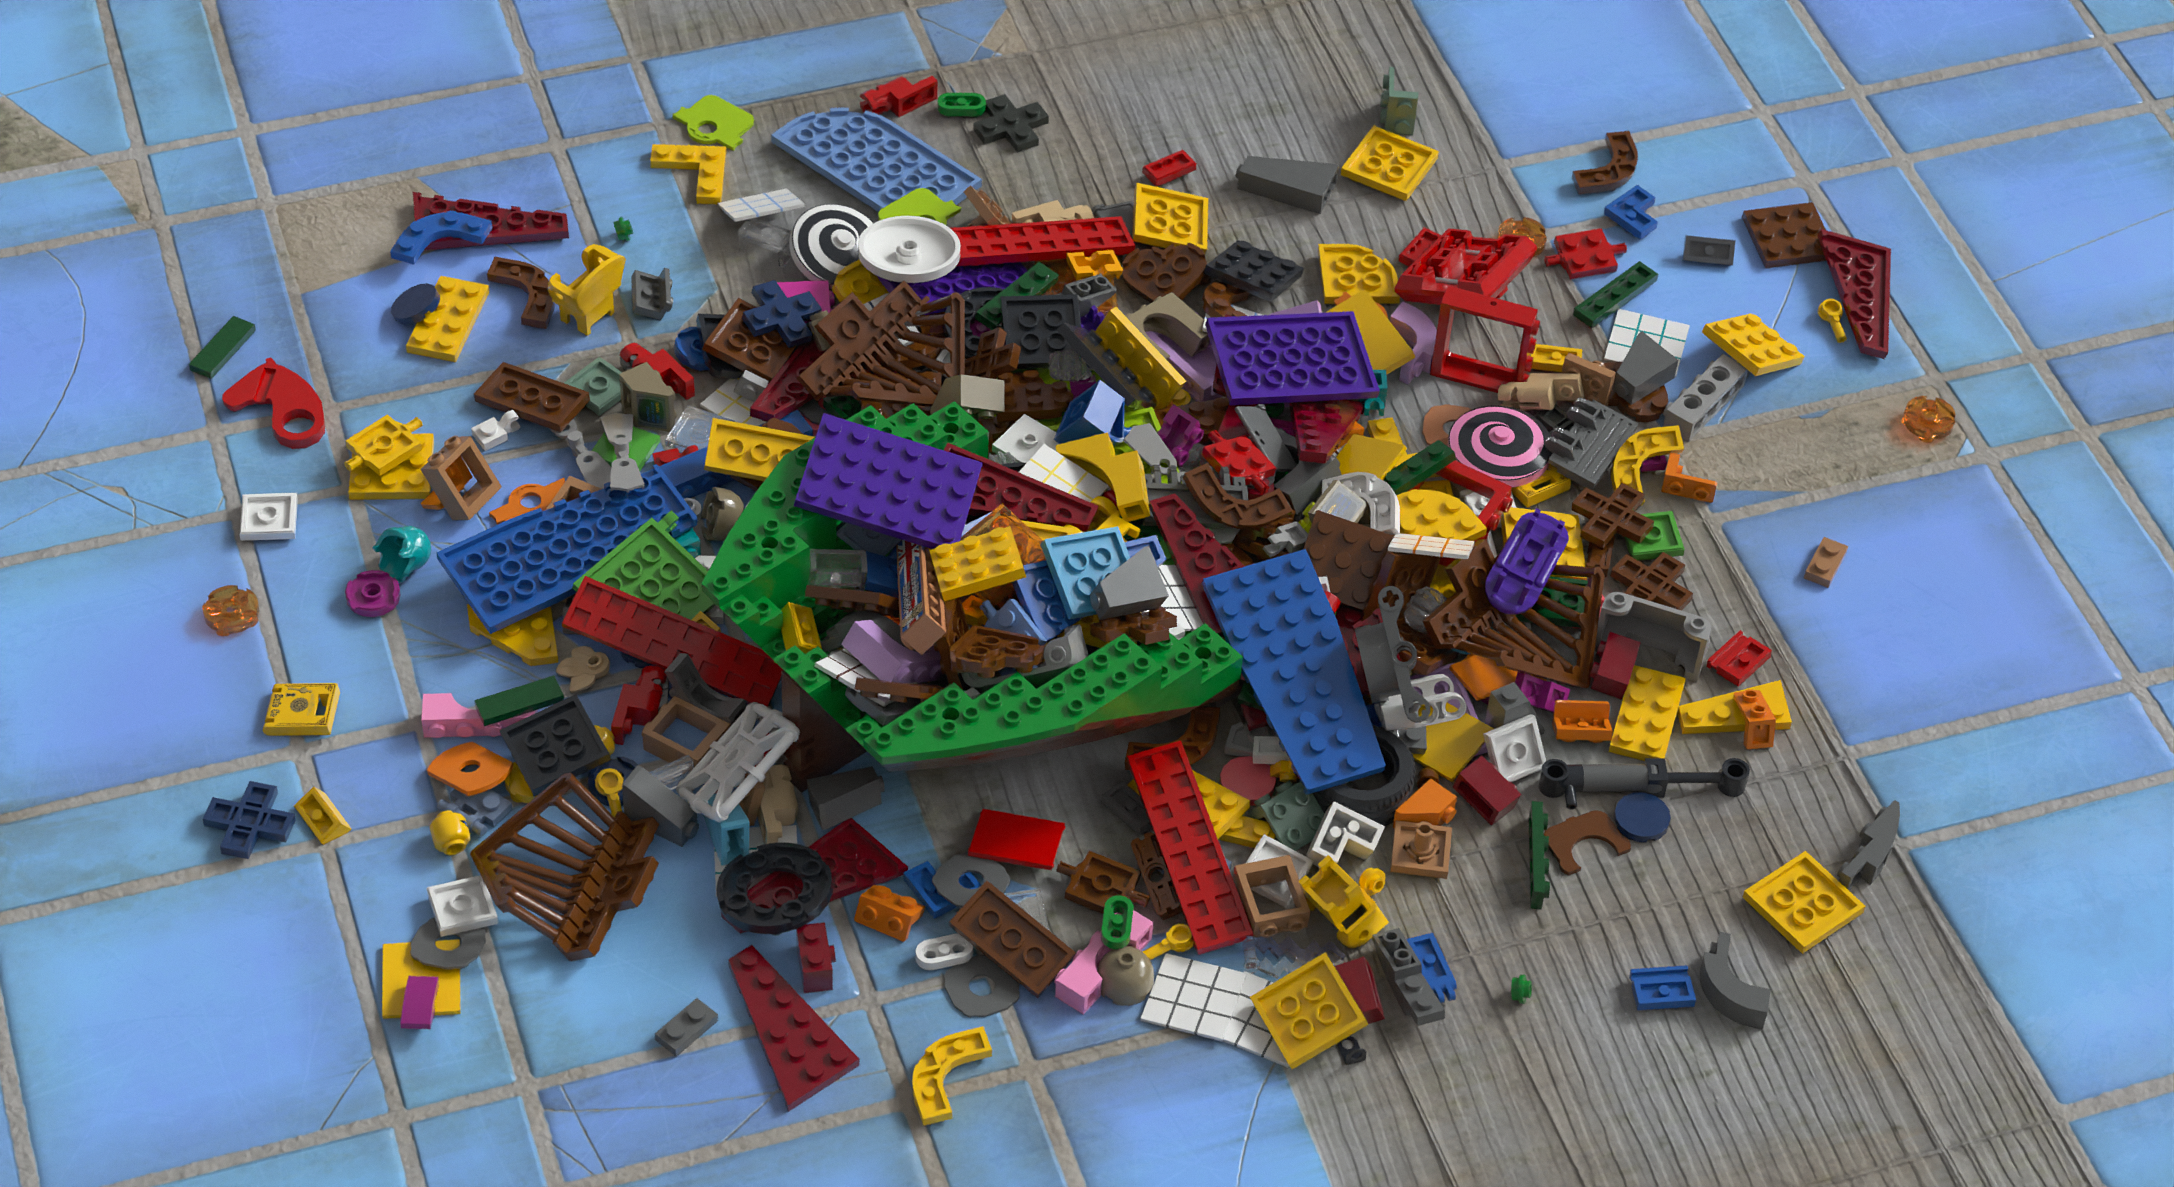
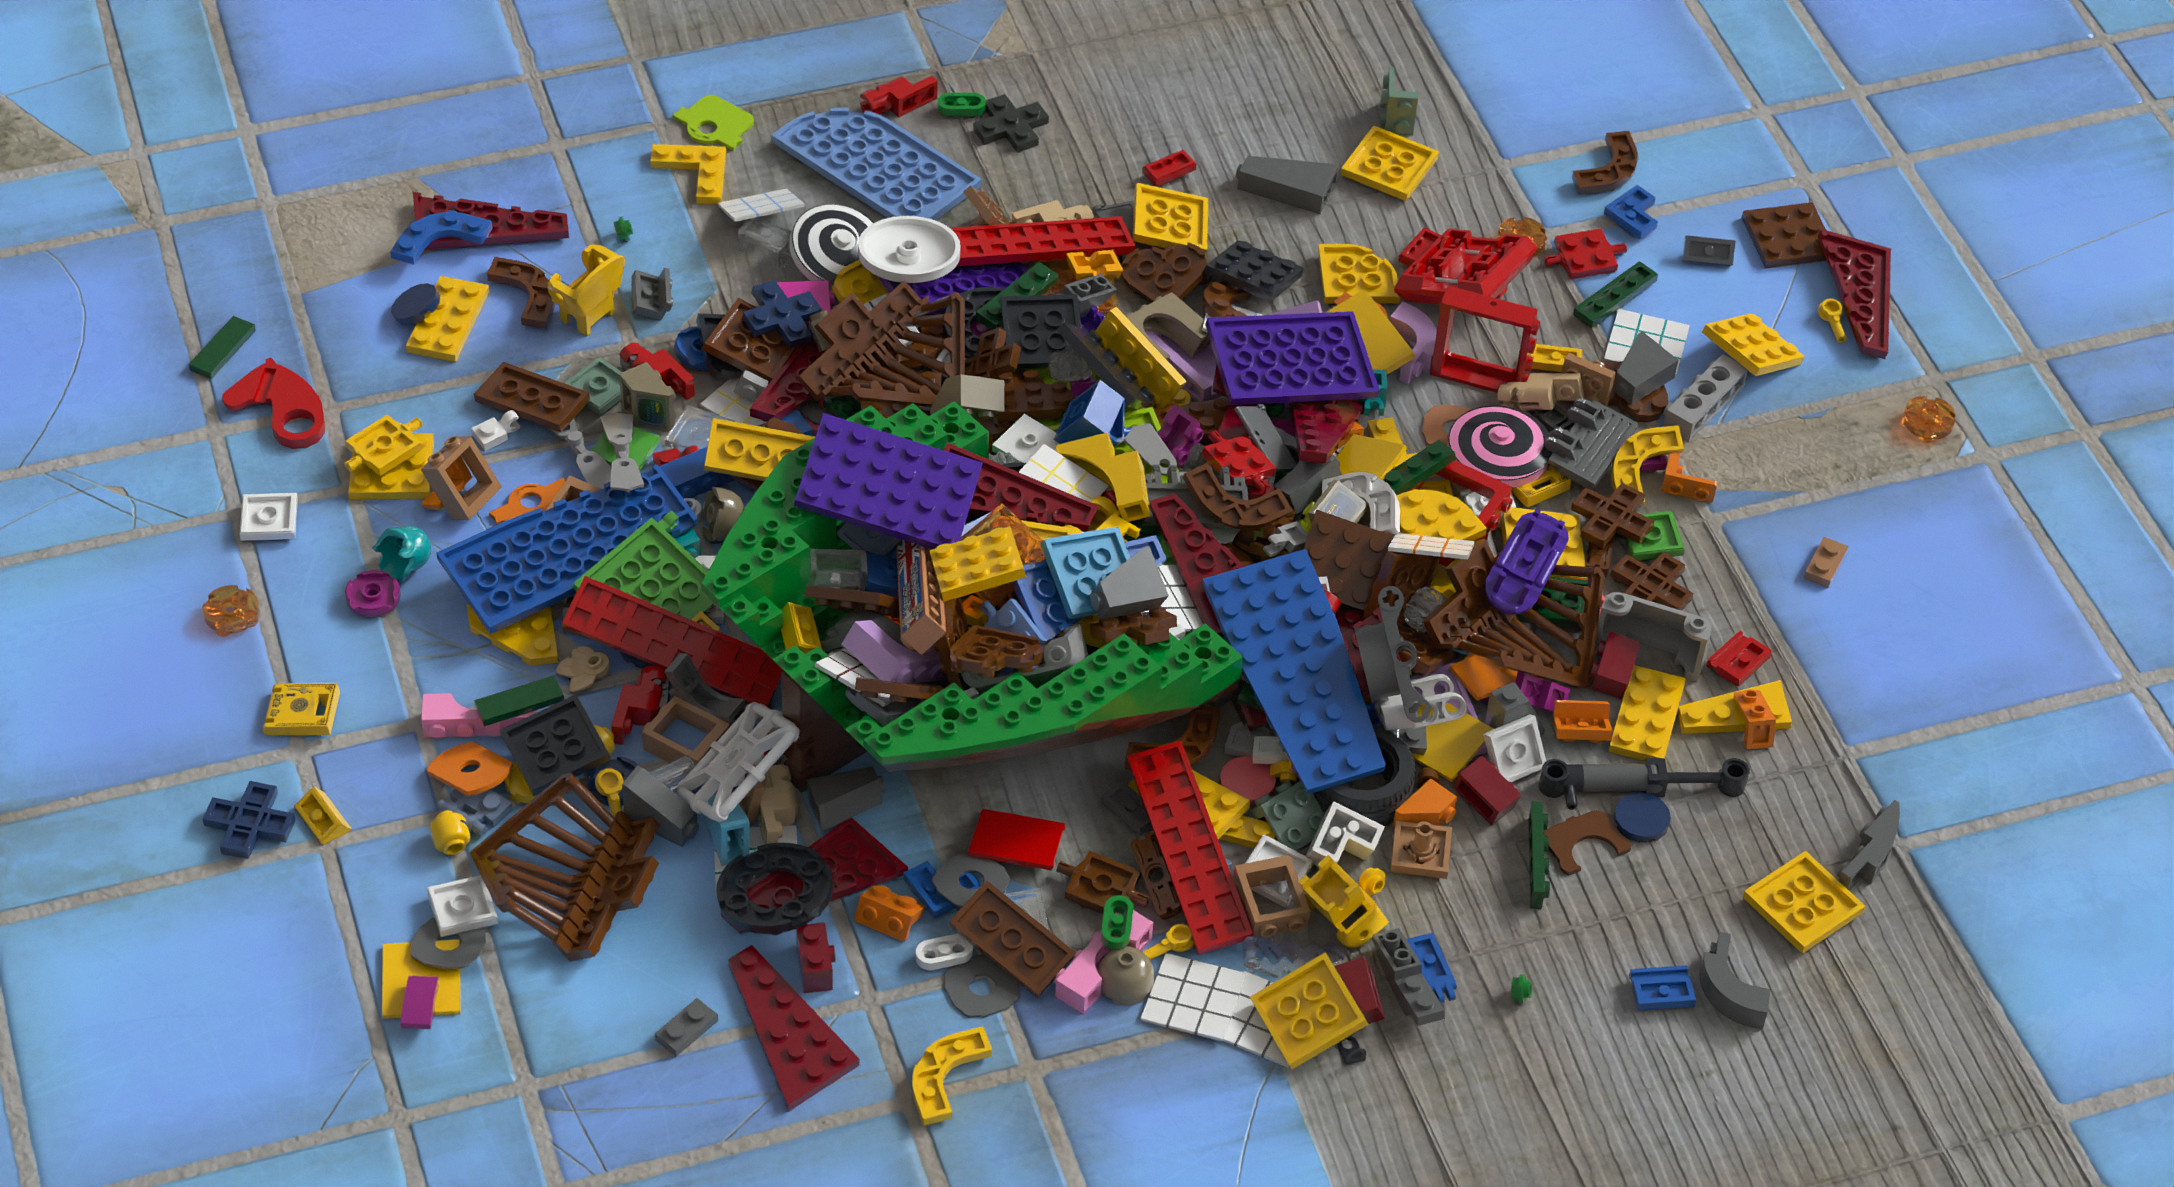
lime piece [878,188,961,226] -> none

